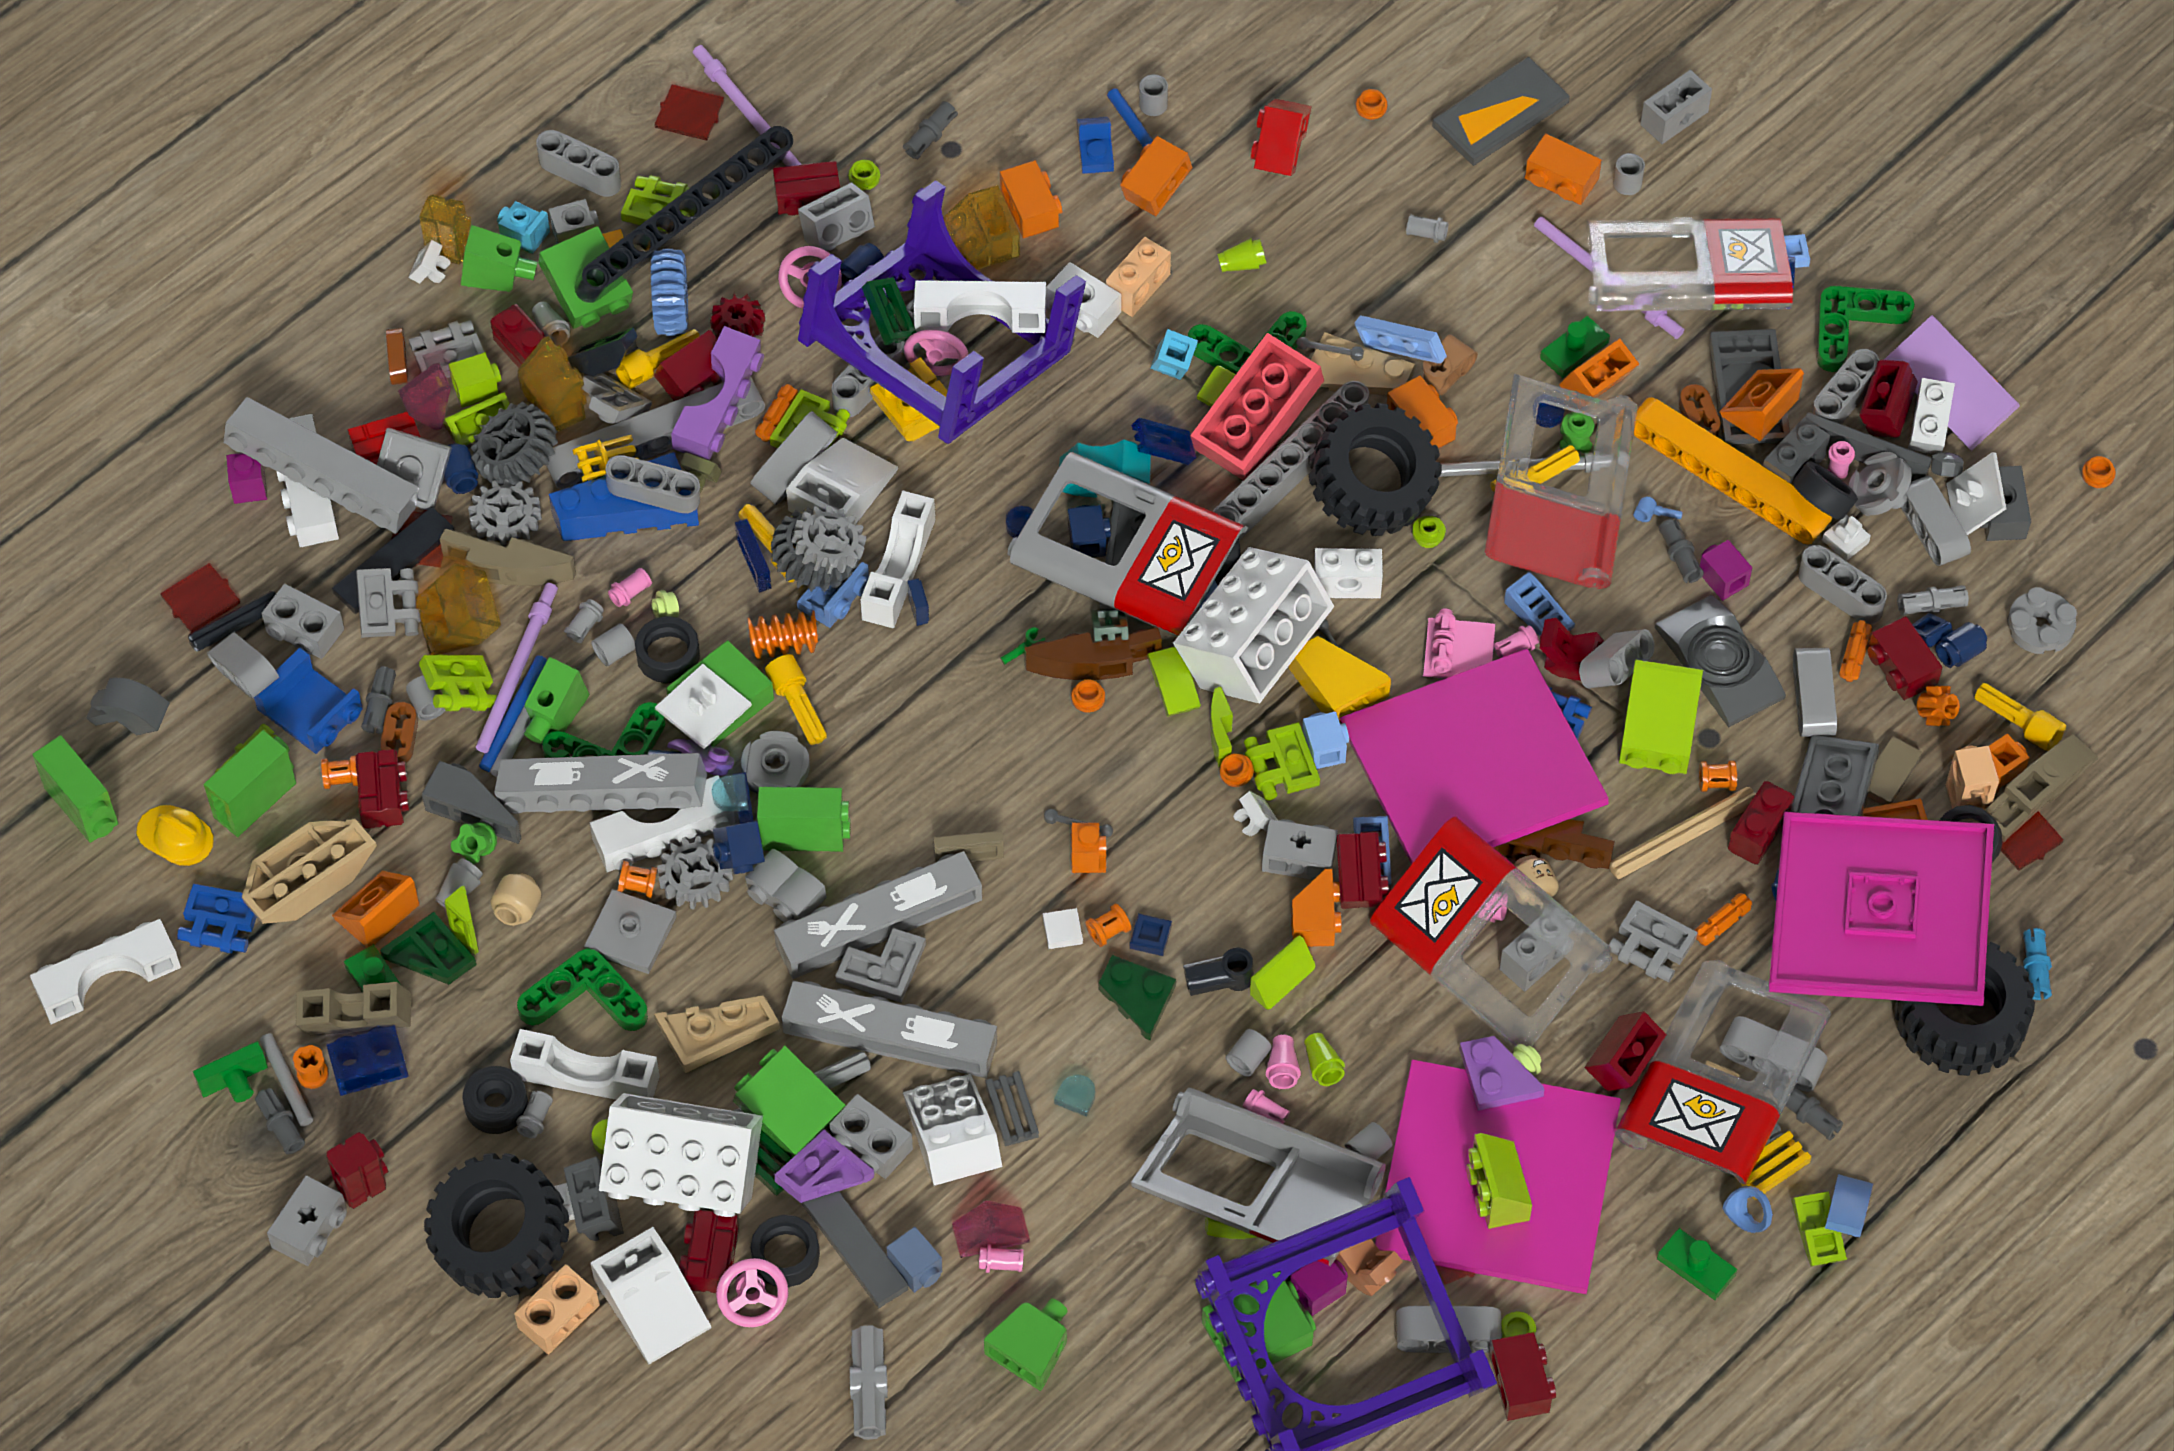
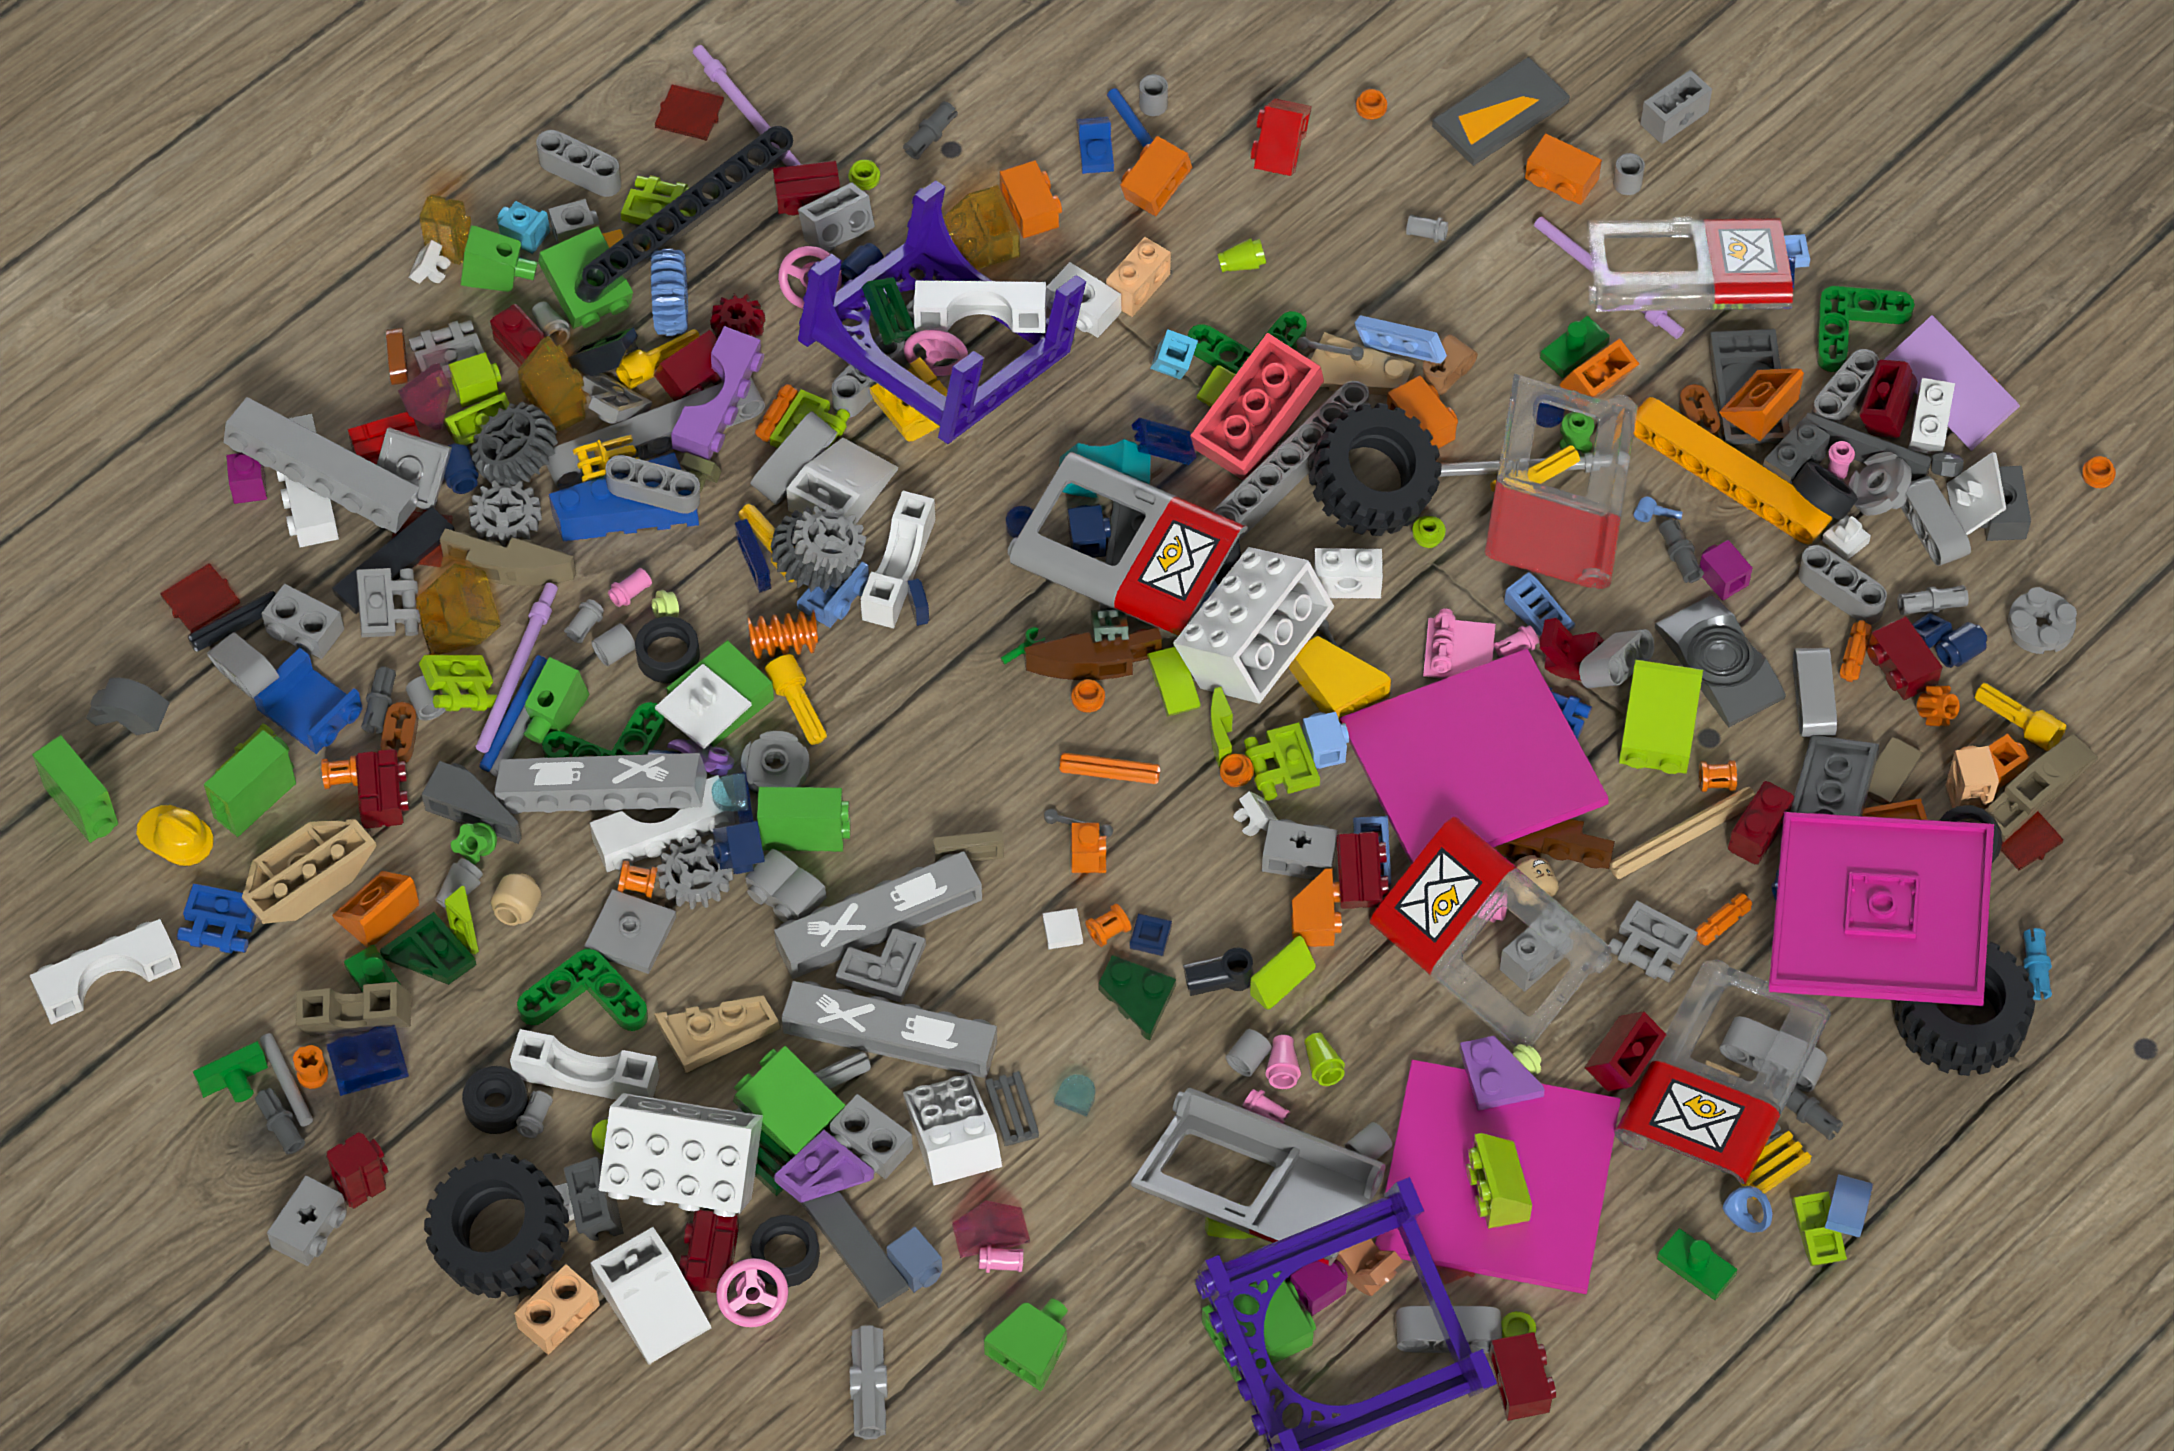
none -> orange axle [1059,753,1160,784]

